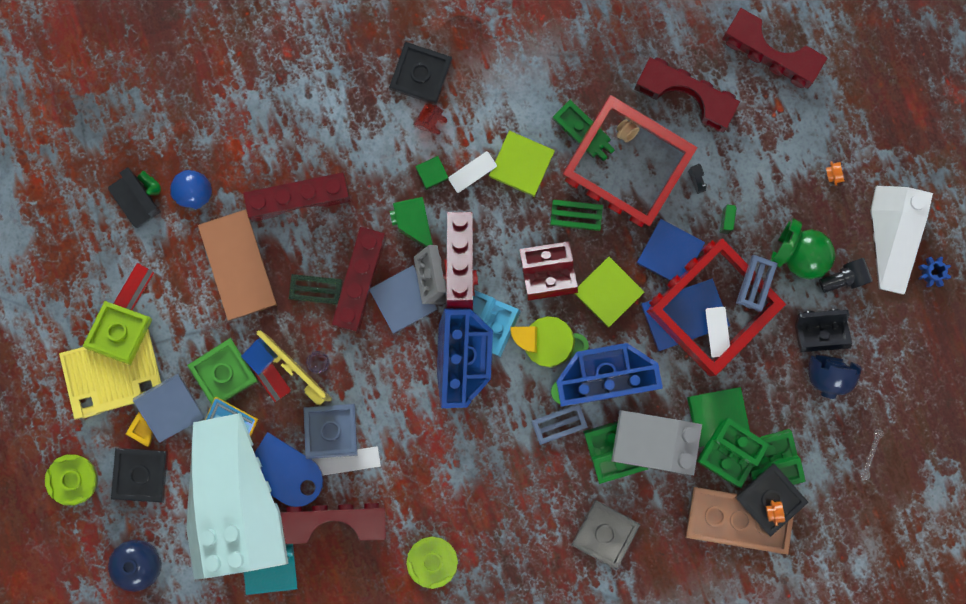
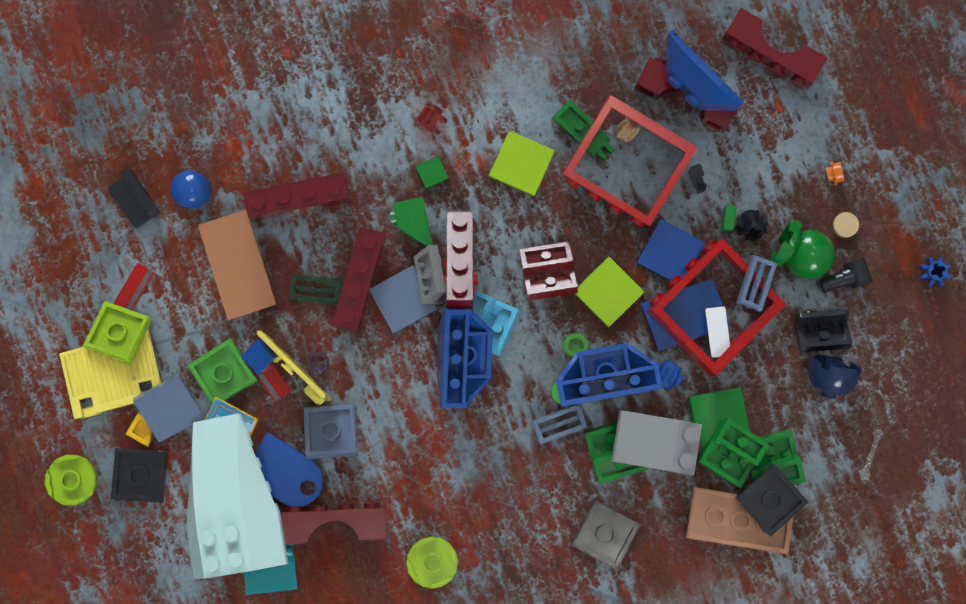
dark blue cylinder [108,539,162,592] -> none
green animal [137,170,161,195] -> none
white sticker [312,446,381,476] -> none
black tile [389,41,452,105] -> none
white sticker [448,151,497,193] -> none
yellow tile [510,326,537,353] -> none
lime tile [525,316,575,368] -> none
green tile [550,200,603,231] -> none
orange plate [766,500,785,526] -> none
white wedge [870,186,933,295] -> none
none -> blue gear [658,359,684,391]
none -> blue wedge [665,29,744,111]
none -> black gear [736,210,768,241]
none -> tan tile [832,212,859,238]

